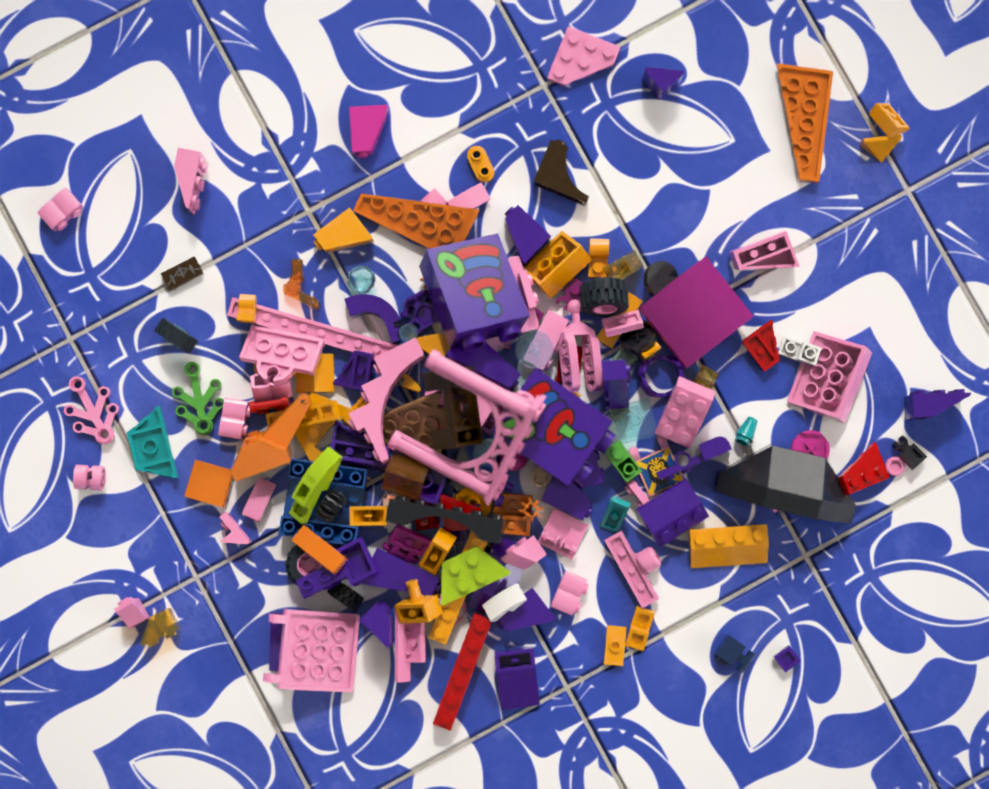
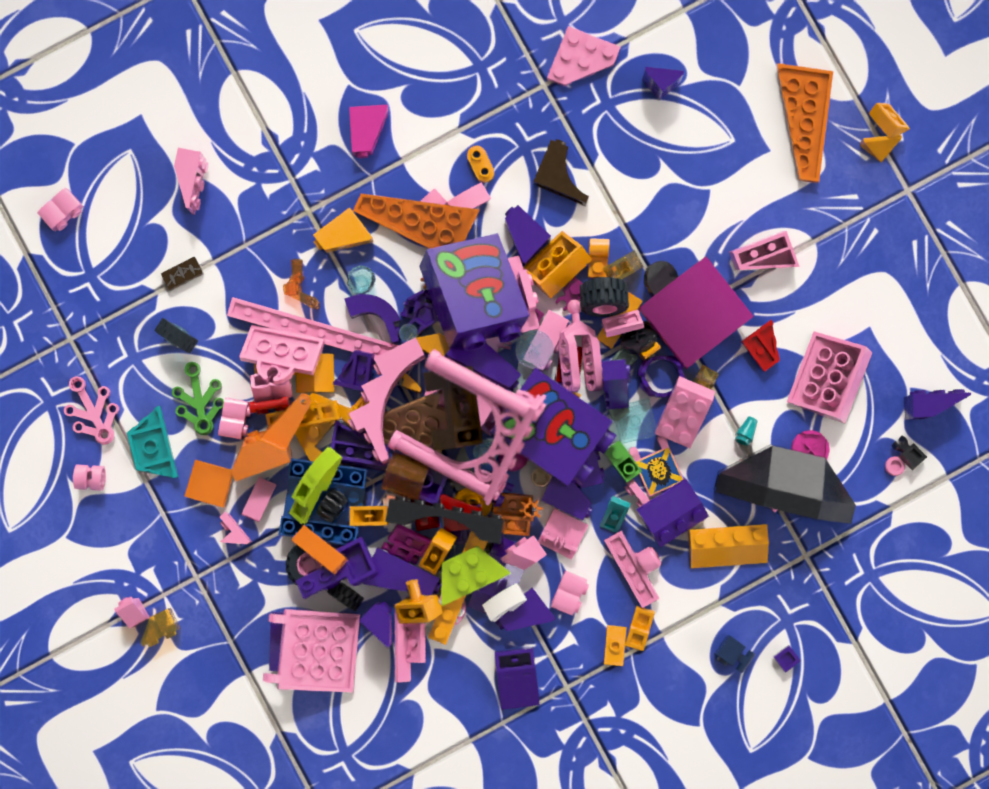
light orange leg [236,294,257,323] -> none
red brick [433,612,492,731] -> none
dark purple plate [656,436,732,482] -> none
white slope [778,336,822,366] -> none
red wing [838,442,890,496] -> none

